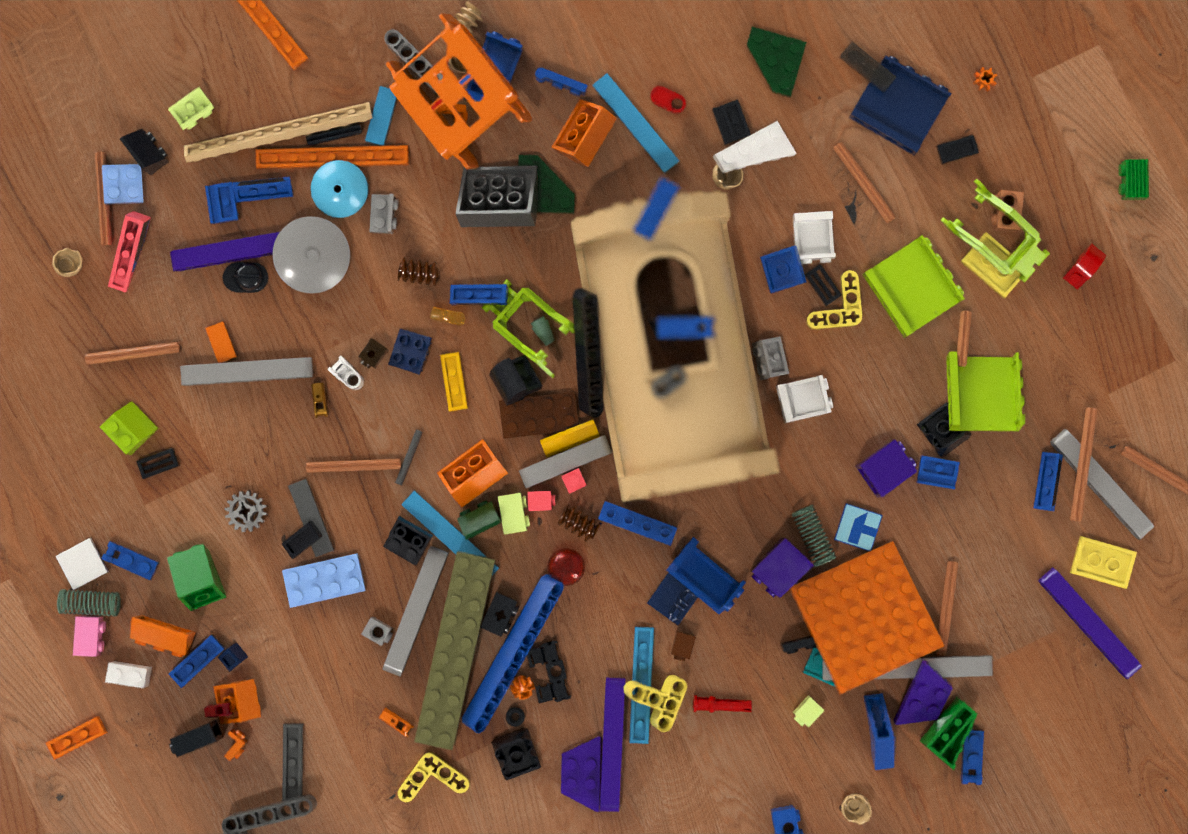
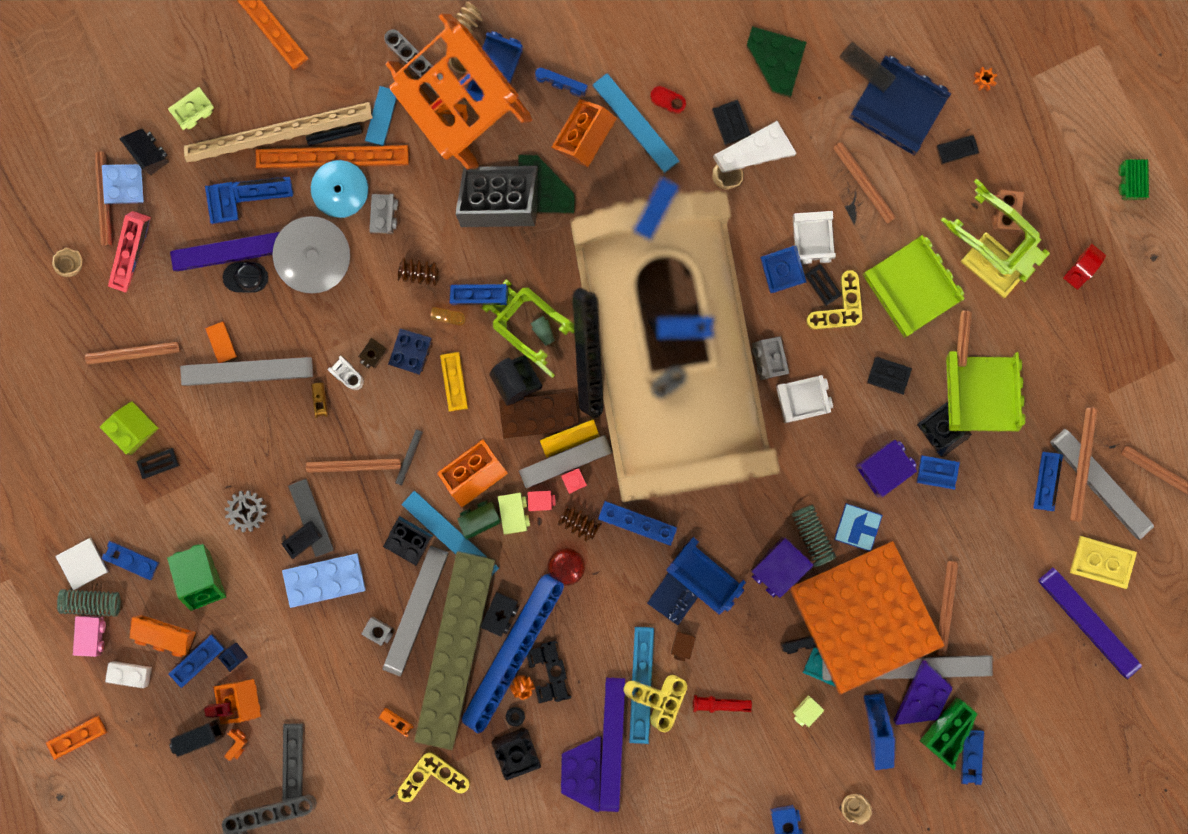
none -> black plate [866,357,912,395]

